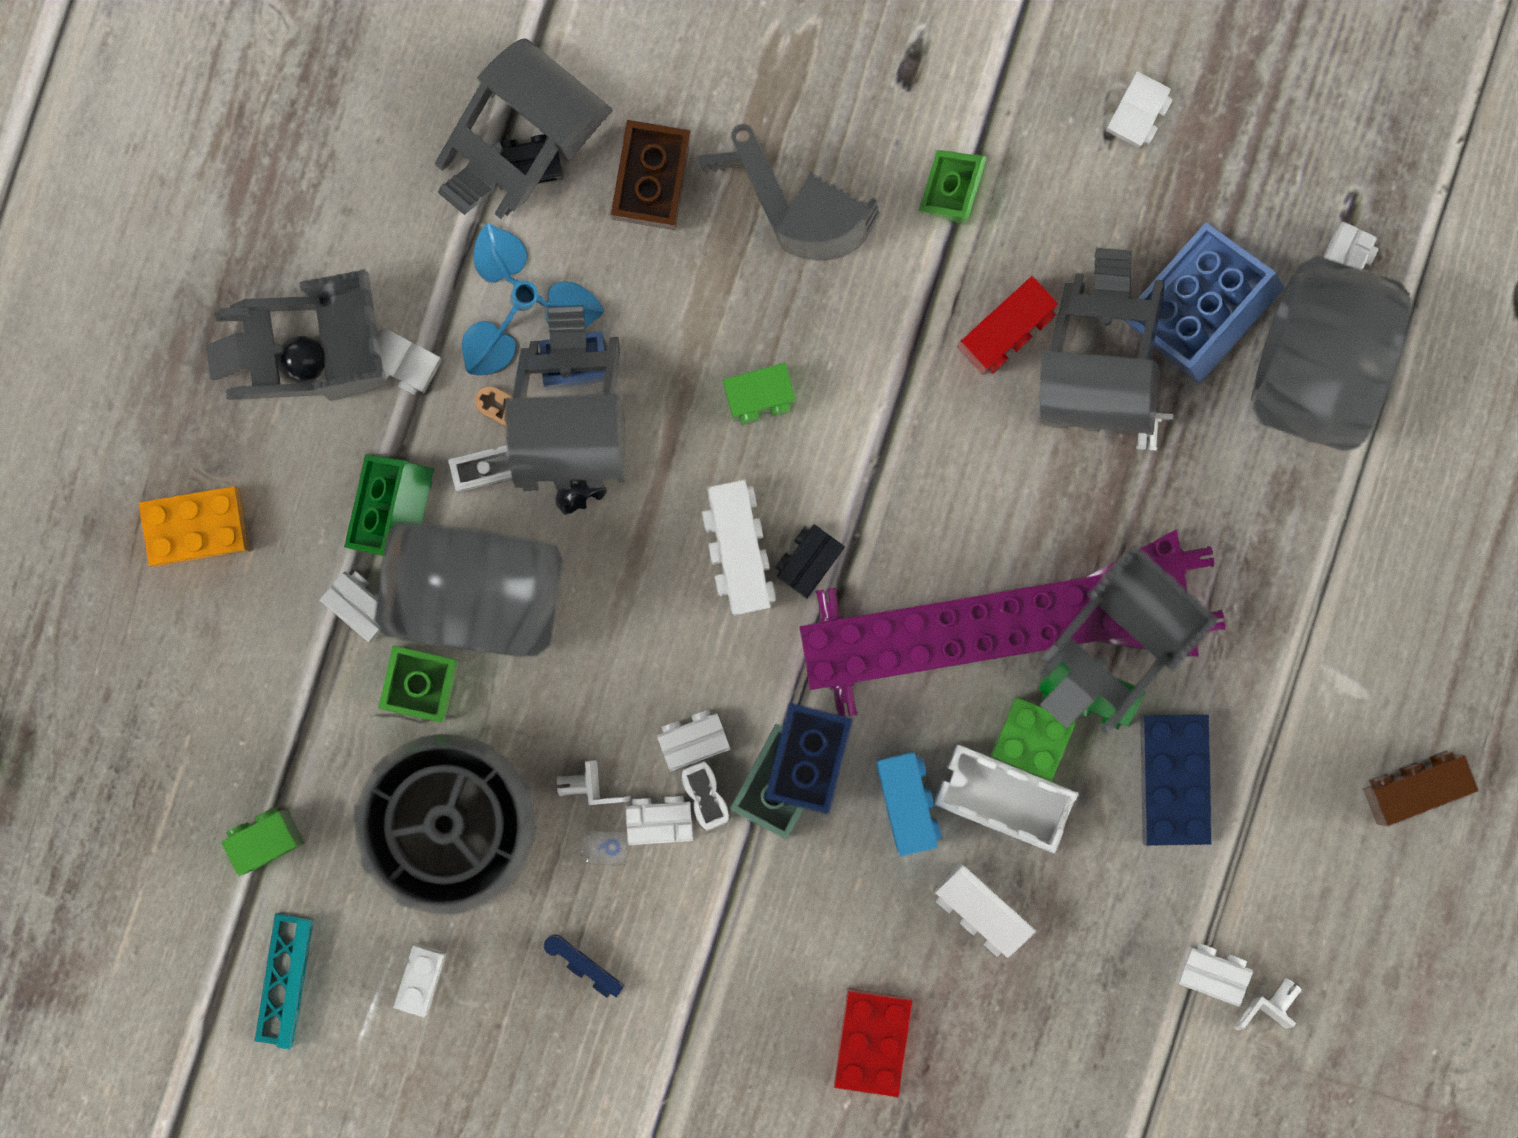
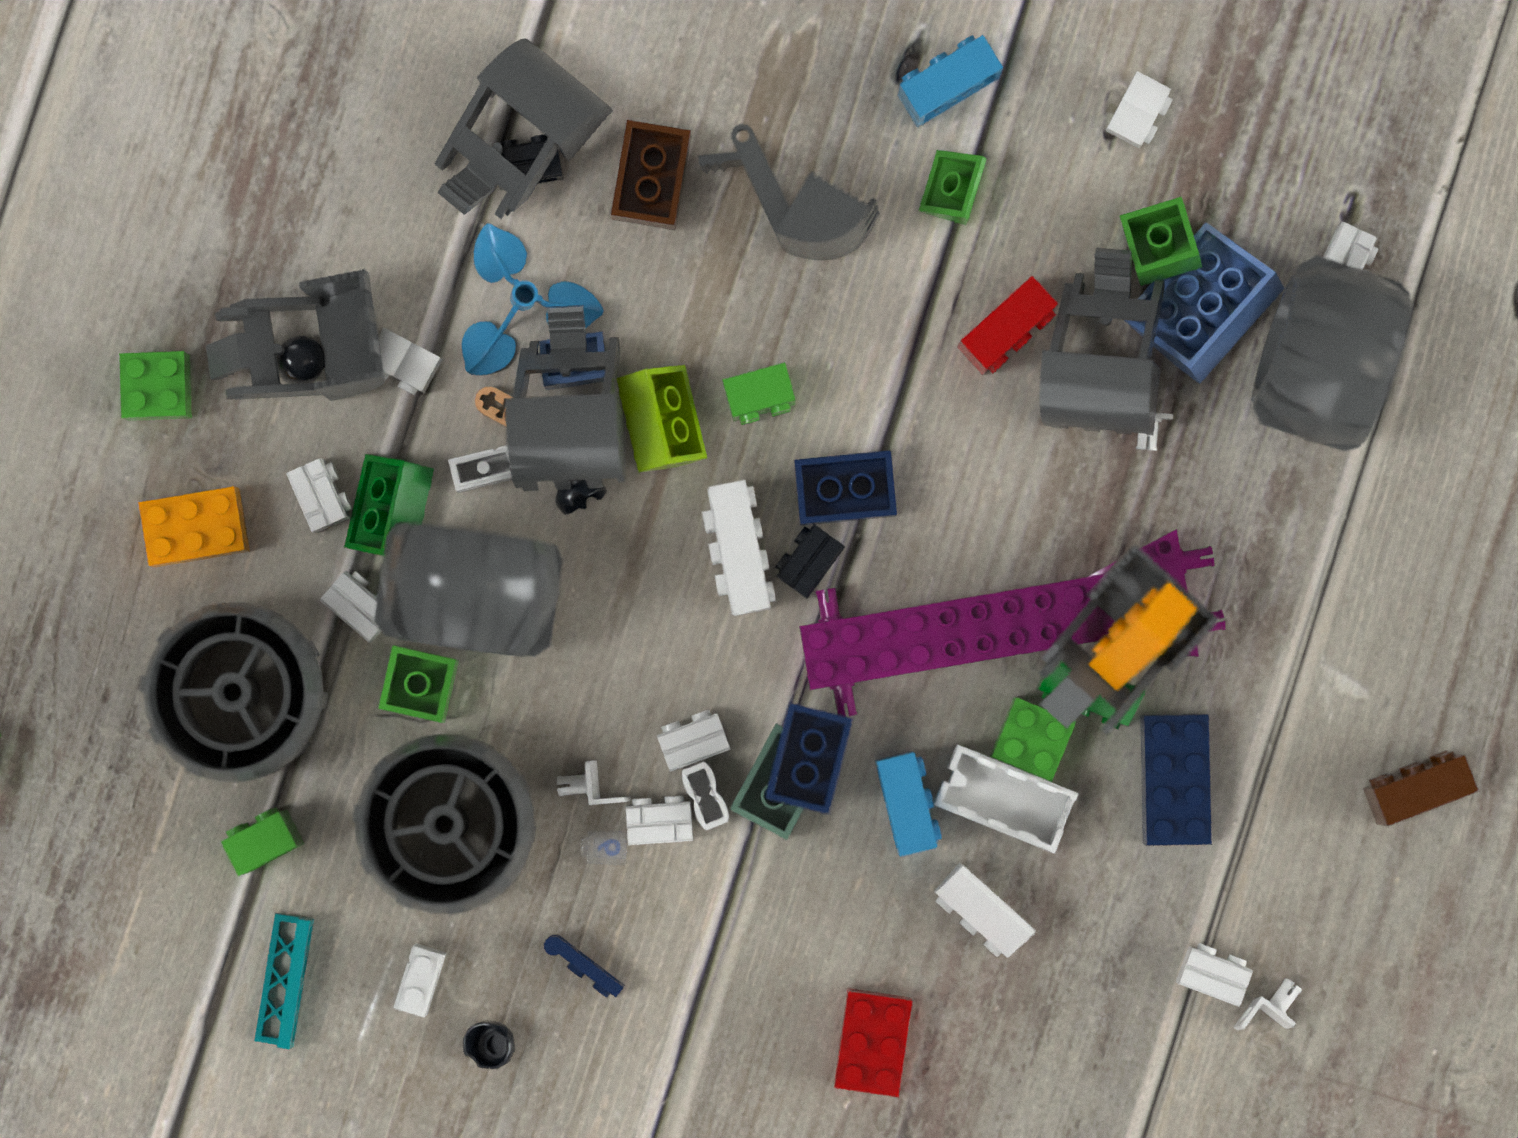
none -> bright green brick [119,351,192,421]
none -> dark grey wheel [139,602,328,782]
none -> white brick [286,458,352,533]
none -> black hair [463,1020,515,1069]
none -> lime brick [616,365,707,473]
none -> dark blue brick [794,450,897,526]
none -> dark azure brick [898,35,1003,128]
none -> light orange brick [1088,582,1198,691]
none -> bright green brick [1120,197,1202,286]

